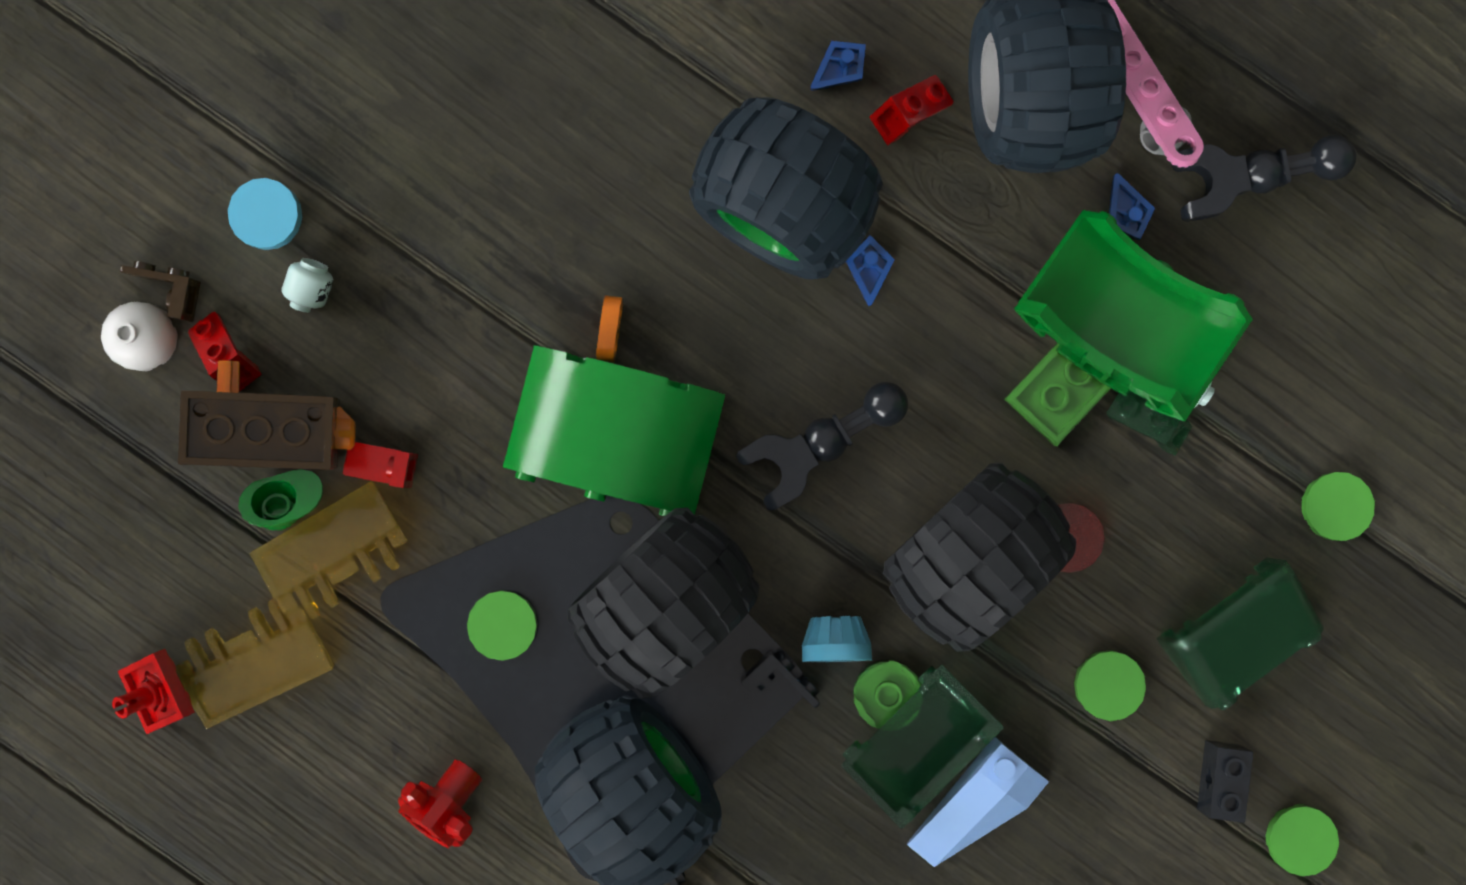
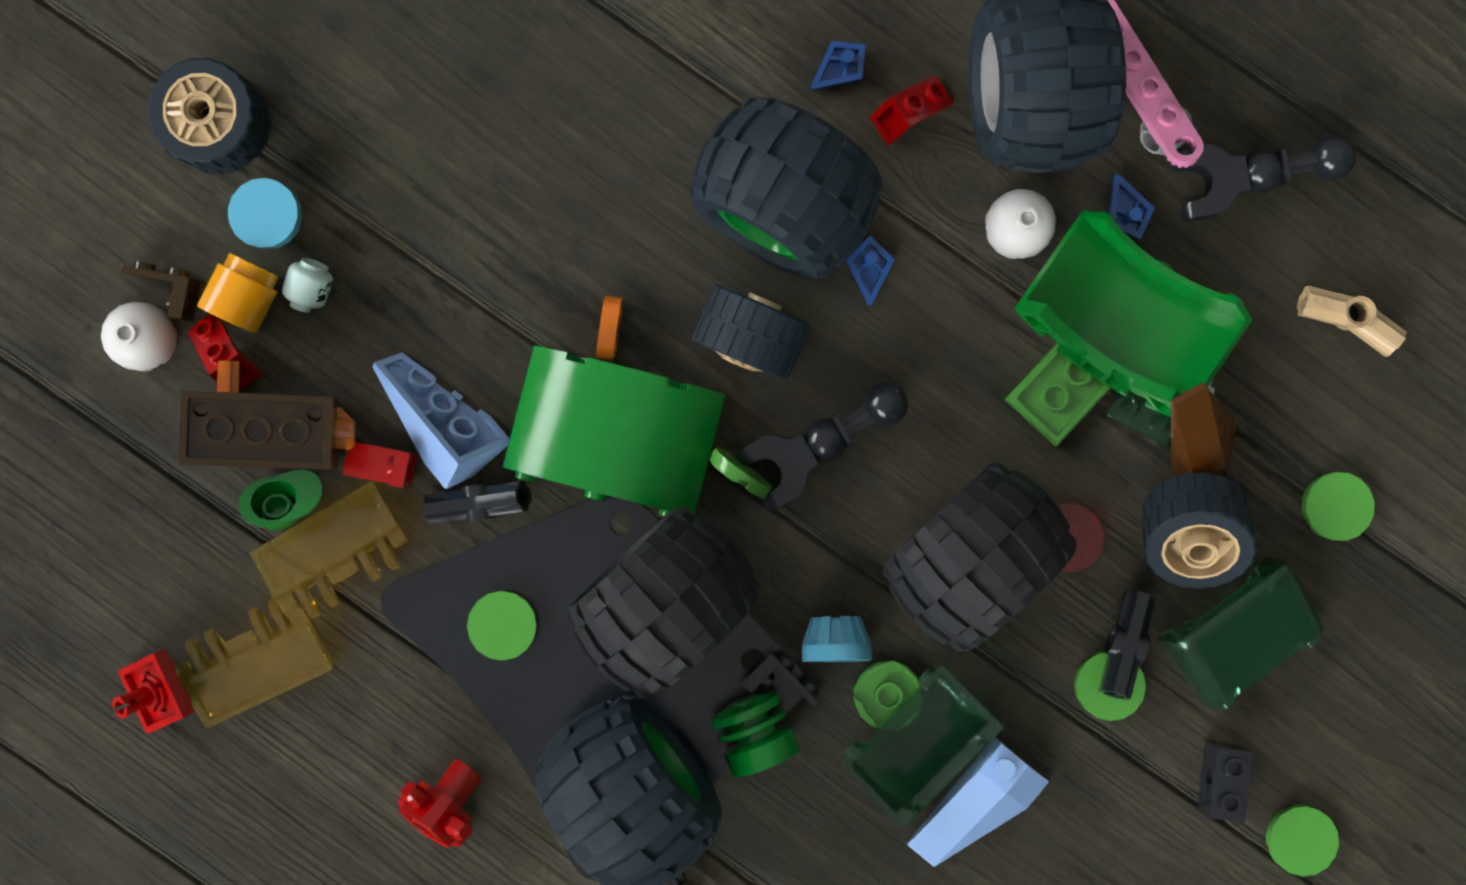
none -> black wheel [147,57,270,174]
none -> light orange piece [197,253,279,334]
none -> light blue wedge [373,352,510,489]
none -> black piece [423,481,532,524]
none -> black wheel [692,284,811,380]
none -> bright green tile [709,447,772,498]
none -> green wheel [710,691,801,778]
none -> white cylinder [985,189,1056,259]
none -> black piece [1098,590,1156,700]
none -> black wheel [1141,472,1257,589]
none -> reddish brown wedge [1171,383,1237,477]
none -> tan piece [1297,286,1407,357]

